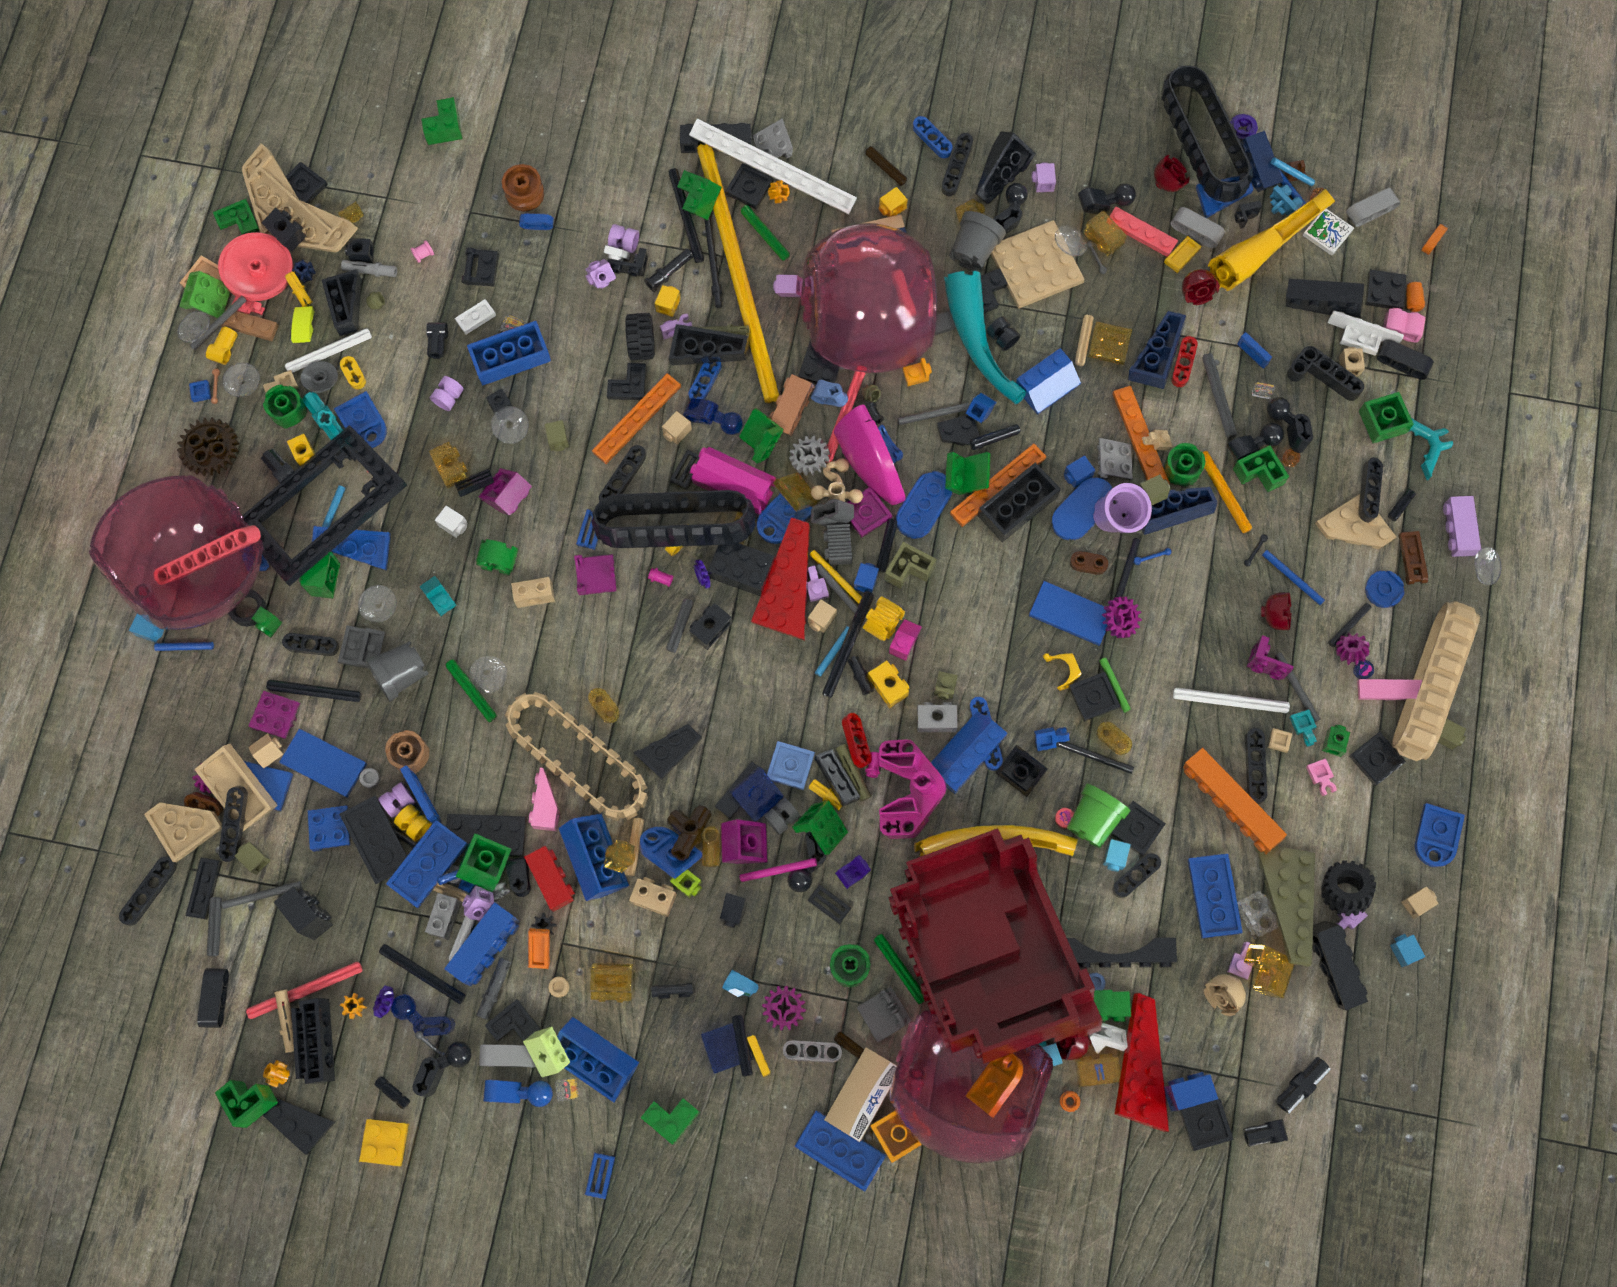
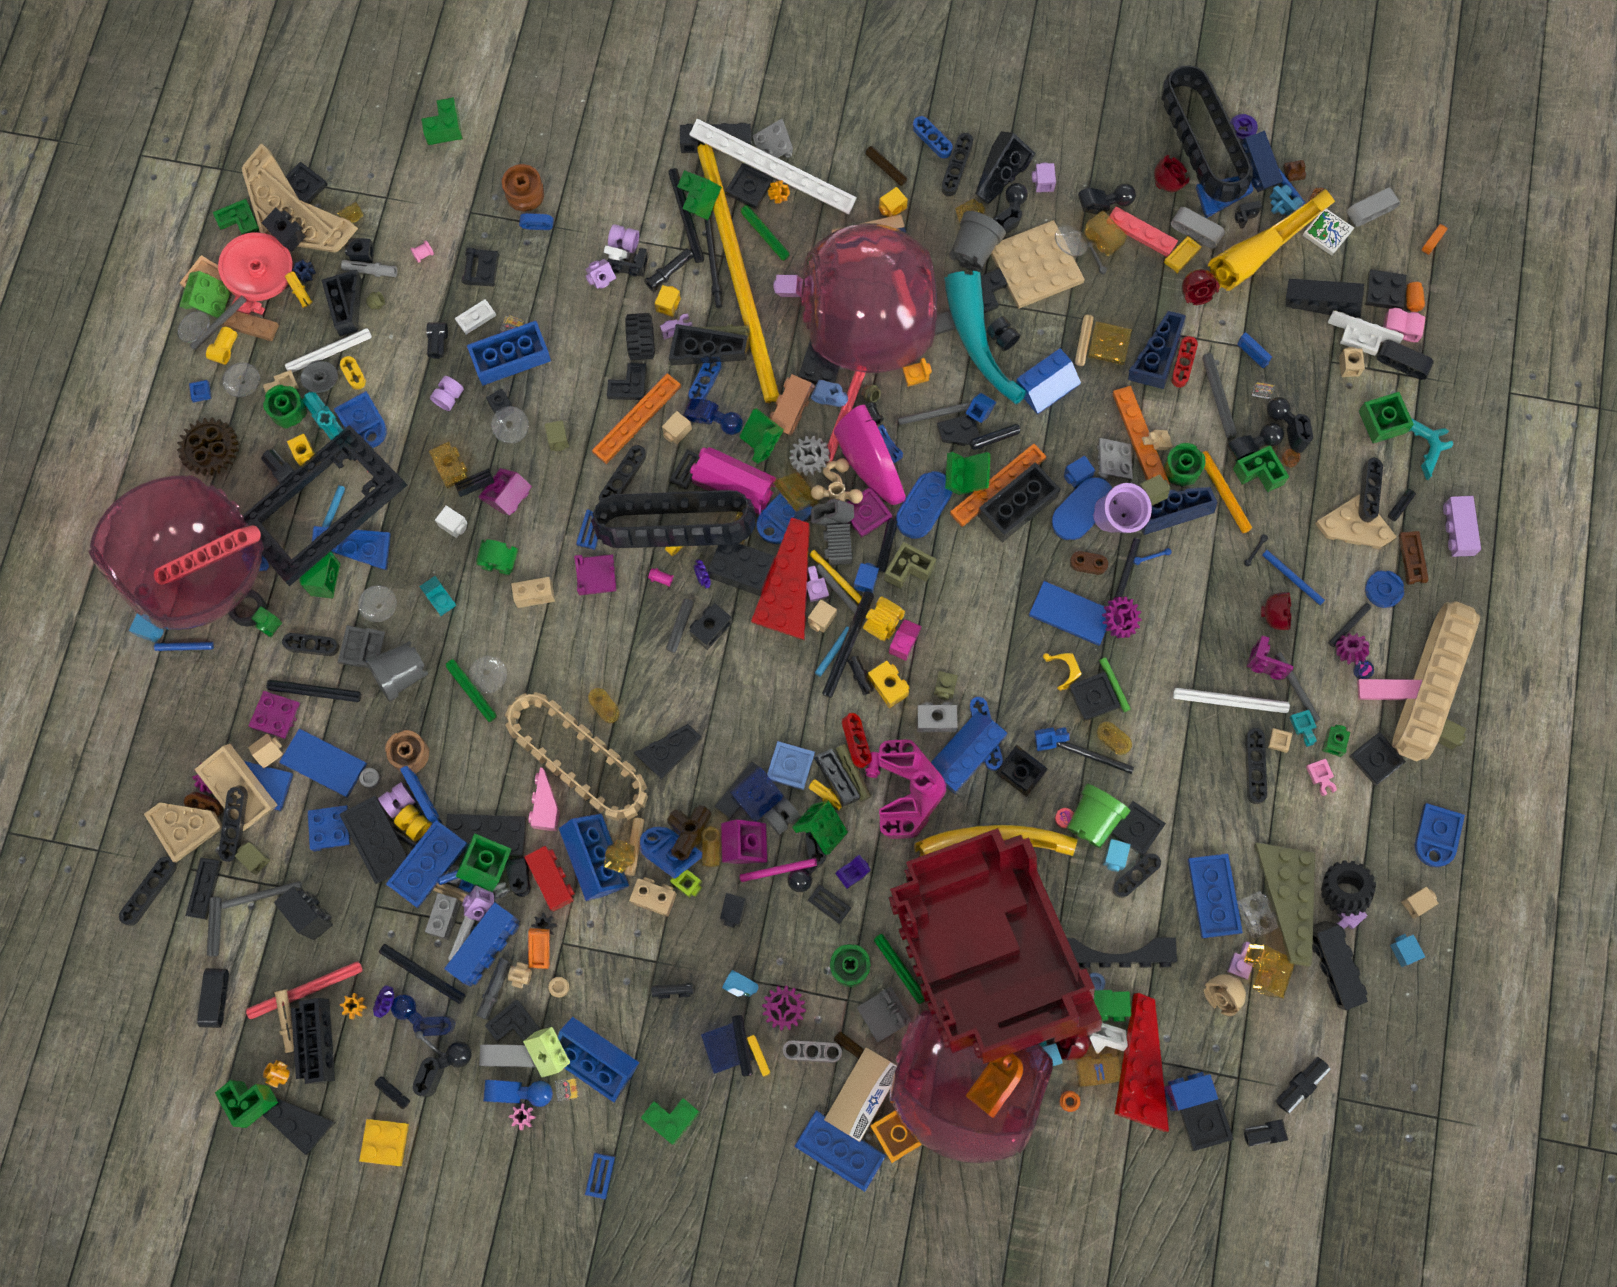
nougat hinge [211,369,220,404] -> none
neon yellow slope [291,306,315,343] -> none
clear yellow brick [590,963,633,1003] -> none
orange brick [1183,748,1287,855] -> none
dark azure bar [1271,157,1315,186] -> none
black beam [1287,346,1364,401] -> none
clear dish [1474,547,1502,585] -> none
none -> tan gear [508,962,532,988]
none -> bright pink gear [509,1104,536,1130]

